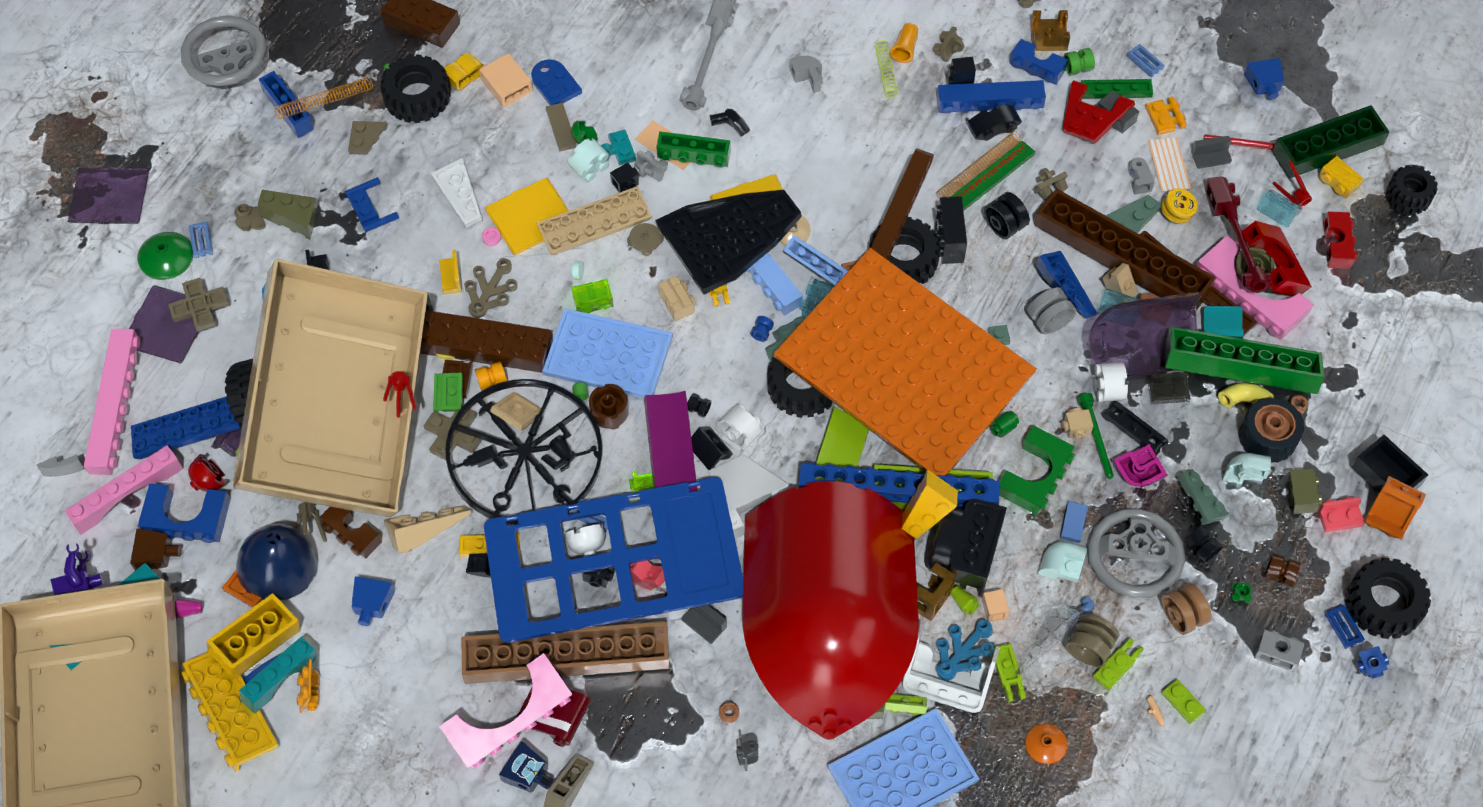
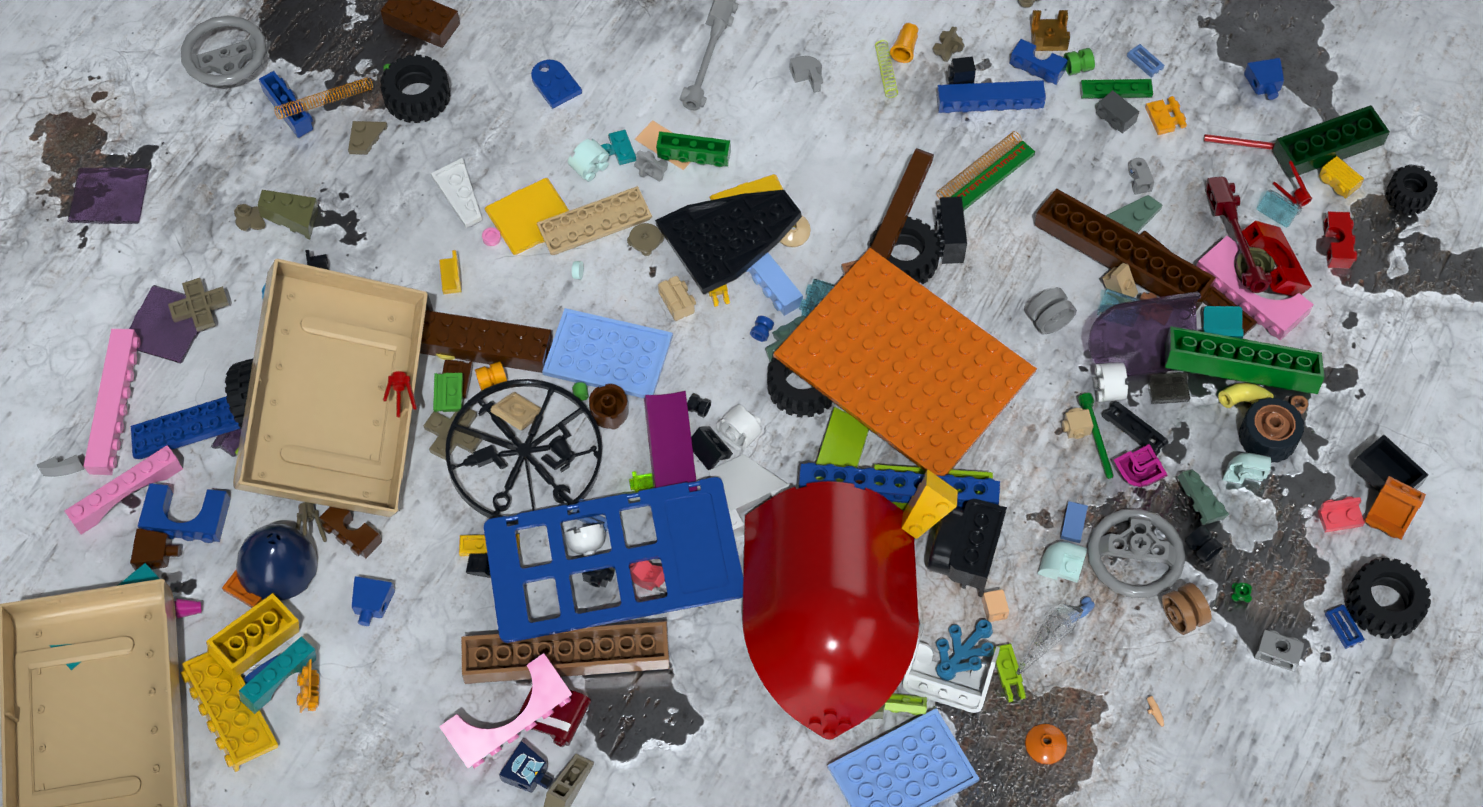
dark purple torso [50,543,104,595] -> none
green dish [137,232,193,280] -> none
red cylinder [188,454,228,492] -> none
medium blue tile [189,222,213,258] -> none
blue plate [344,177,399,233] -> none
tan wedge [384,505,471,553] -> none
yellow brick [444,52,483,91] -> none
dark tan plant [464,258,517,318] -> none
light nougat brick [479,53,533,108] -> none
dark tan tile [546,102,576,152] -> none
green hair [571,120,598,144] -> none
clear neon green brick [571,279,614,314] -> none
black brick [610,162,639,193] -> none
dark grey panel [681,605,727,644] -> none
black arm [710,109,750,137] -> none
nougat plate [719,702,739,723] -> none
dark grey hinge [736,738,759,771] -> none
light blue brick [783,235,848,285] -> none
pearl gold panel [917,563,957,621] -> none
lime cone [950,586,979,615] -> none
black brick [968,105,1022,141] -> none
black wheel [984,192,1030,240] -> none
sand green plate [988,325,1010,345] -> none
green brick [990,411,1019,438] -> none
green arch [999,425,1076,515] -> none
dark tan hips [1032,168,1068,200] -> none
blue wedge [1036,251,1098,318] -> none
red wing [1063,80,1135,143] -> none
dark tan wheel [1066,614,1120,667] -> none
lime hinge [1093,638,1144,691] -> none
sticker [1148,137,1191,192] -> none
yellow head [1161,188,1198,224] -> none
lime plate [1161,679,1206,724] -> none
dark grey panel [1191,136,1232,169] -> none
reddish brown wheel [1265,553,1301,587] -> none
olive brick [1288,468,1322,514] -> none
blue brick [1357,646,1389,679] -> none

